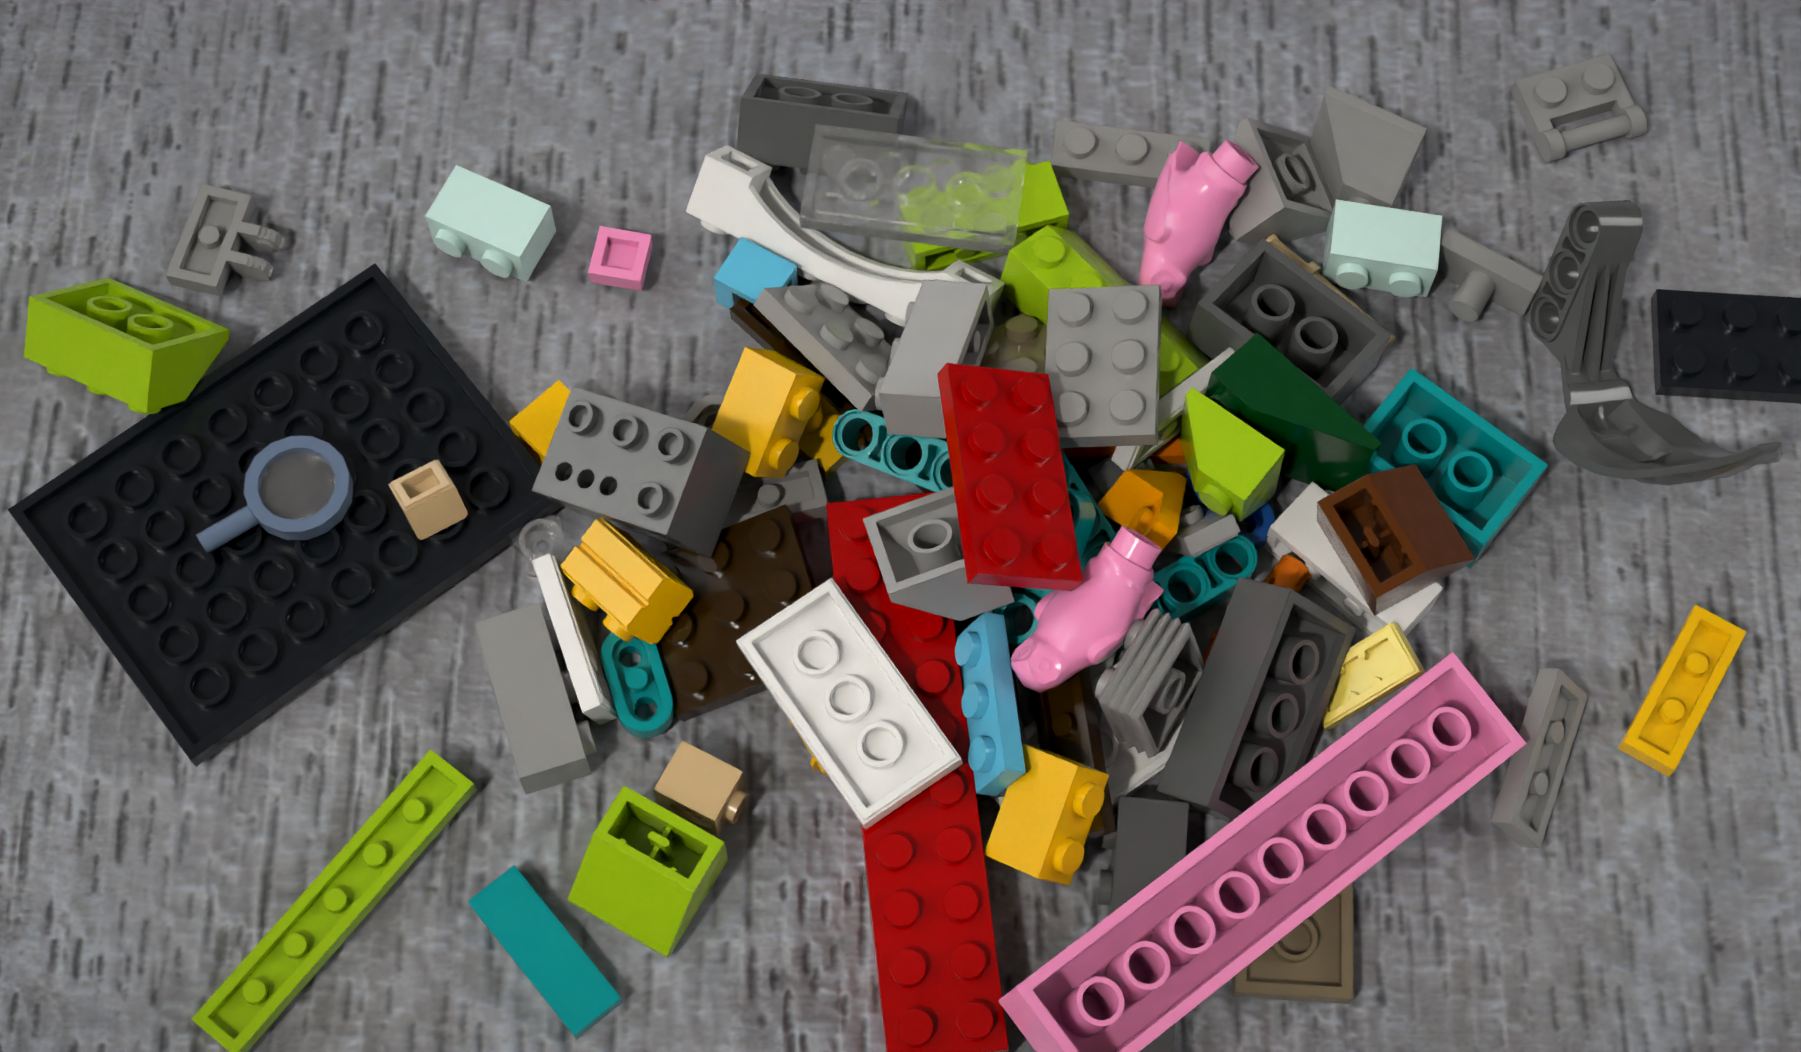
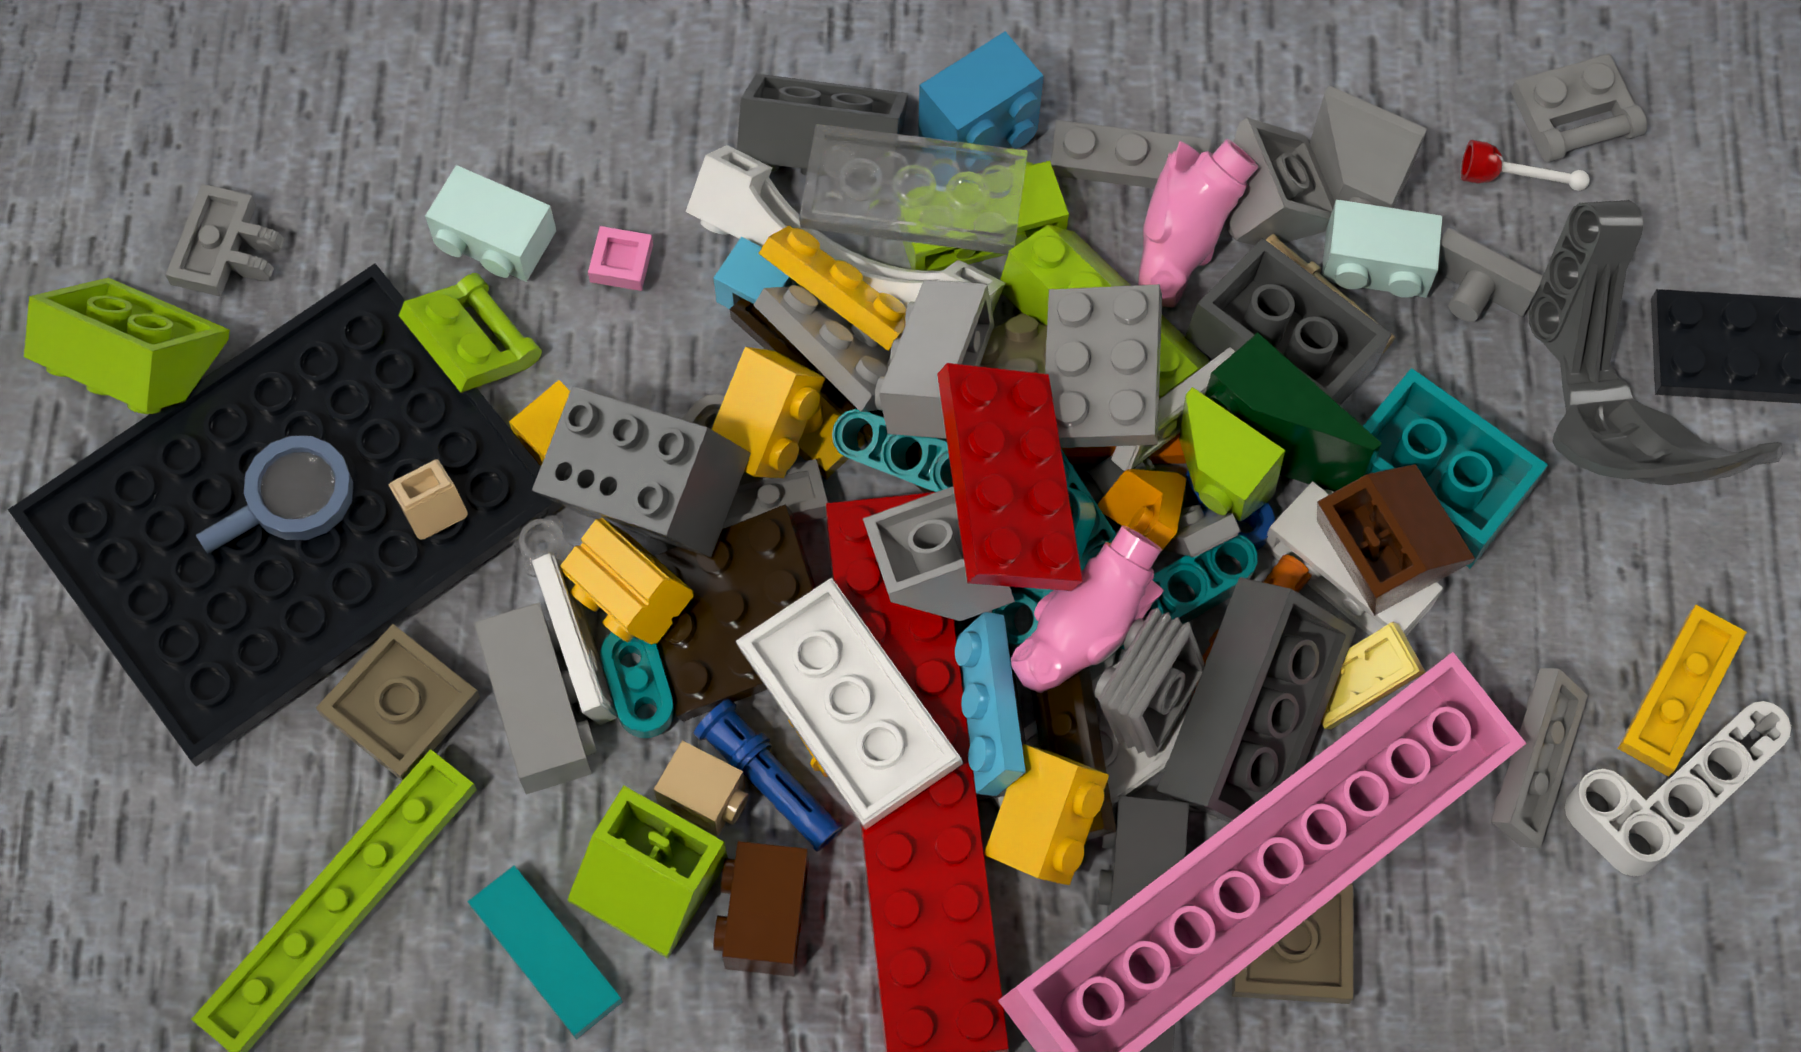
none -> dark tan plate [316,624,480,781]
none -> lime plate [399,273,542,393]
none -> blue pin [694,699,843,852]
none -> reddish brown brick [713,841,809,977]
none -> yellow plate [758,226,906,351]
none -> dark azure brick [918,31,1044,183]
none -> hinge [1461,140,1590,191]
none -> white beam [1565,701,1791,876]

